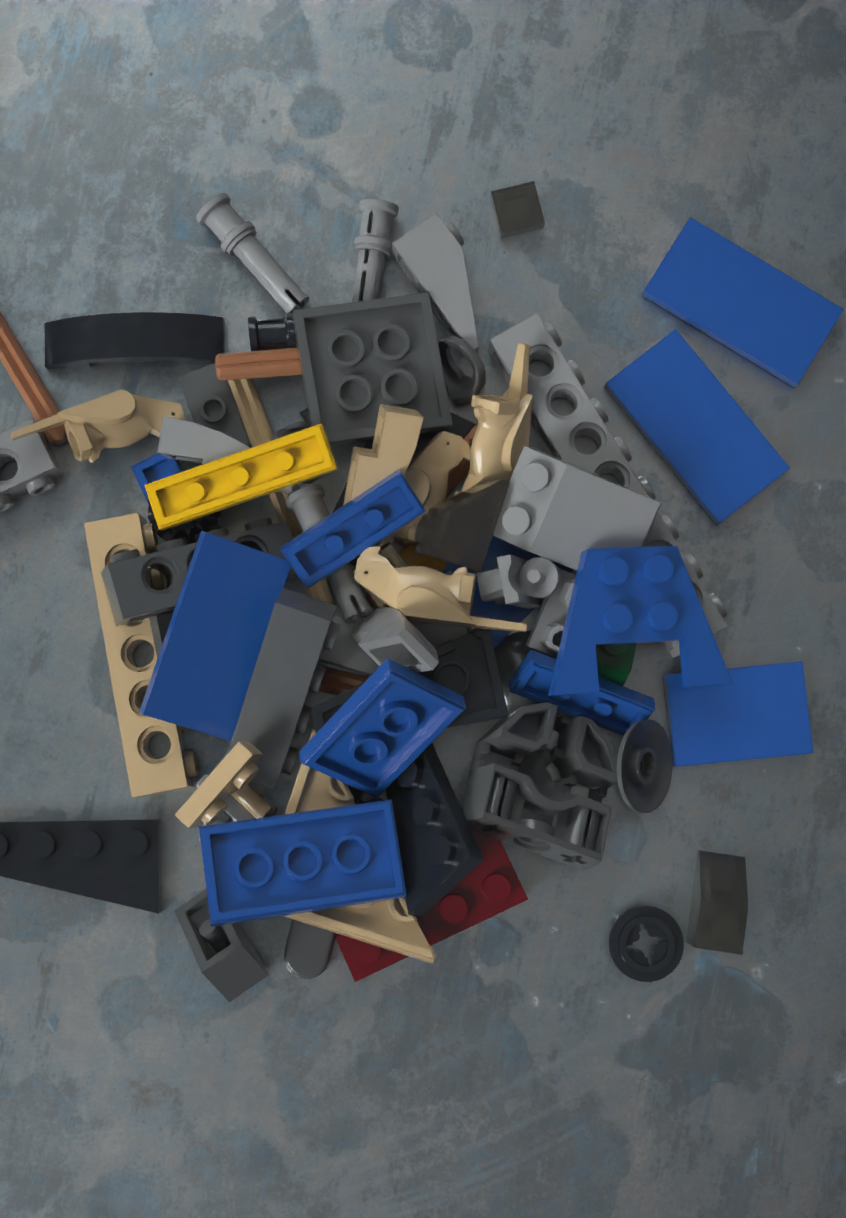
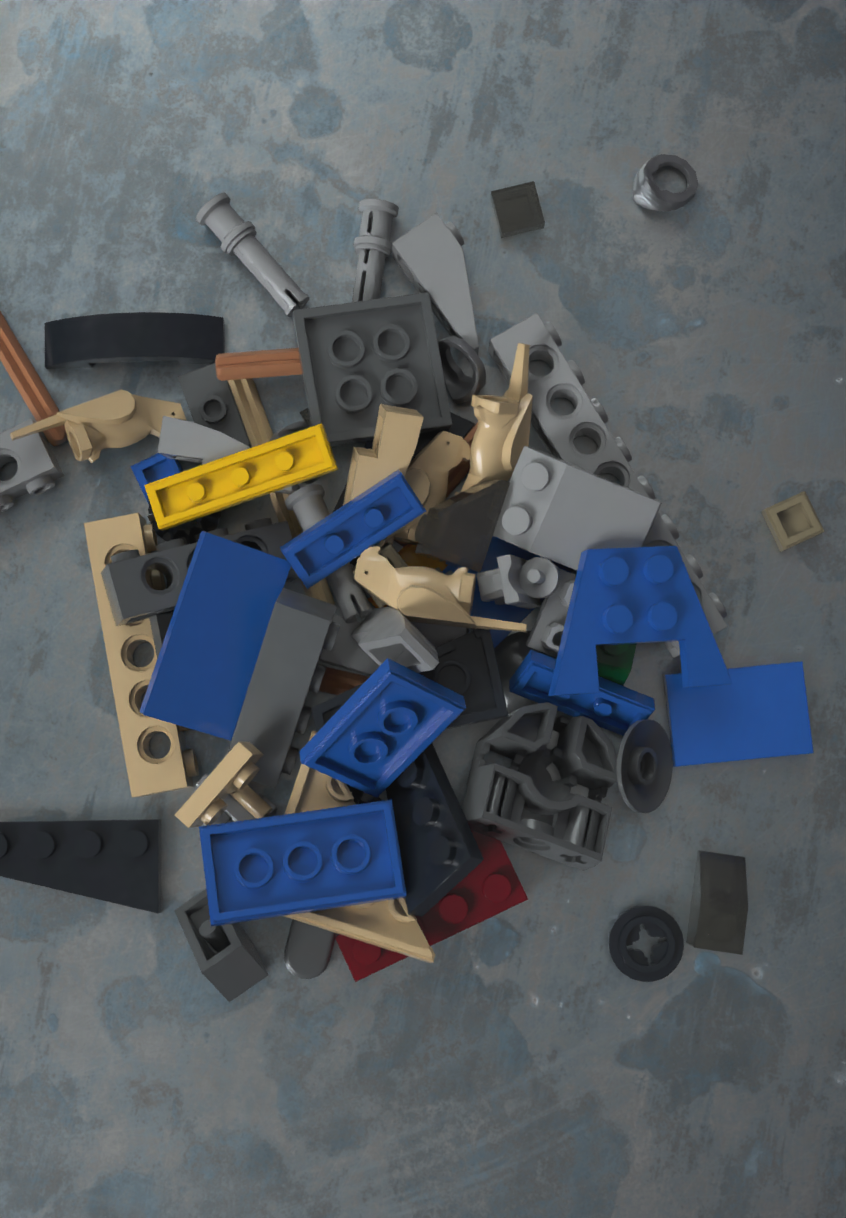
black bush [248,312,297,351] -> none
blue tile [604,329,790,526] -> none
blue tile [642,217,844,388] -> none
none -> flat silver piece [633,154,698,212]
none -> dark tan tile [761,491,825,552]

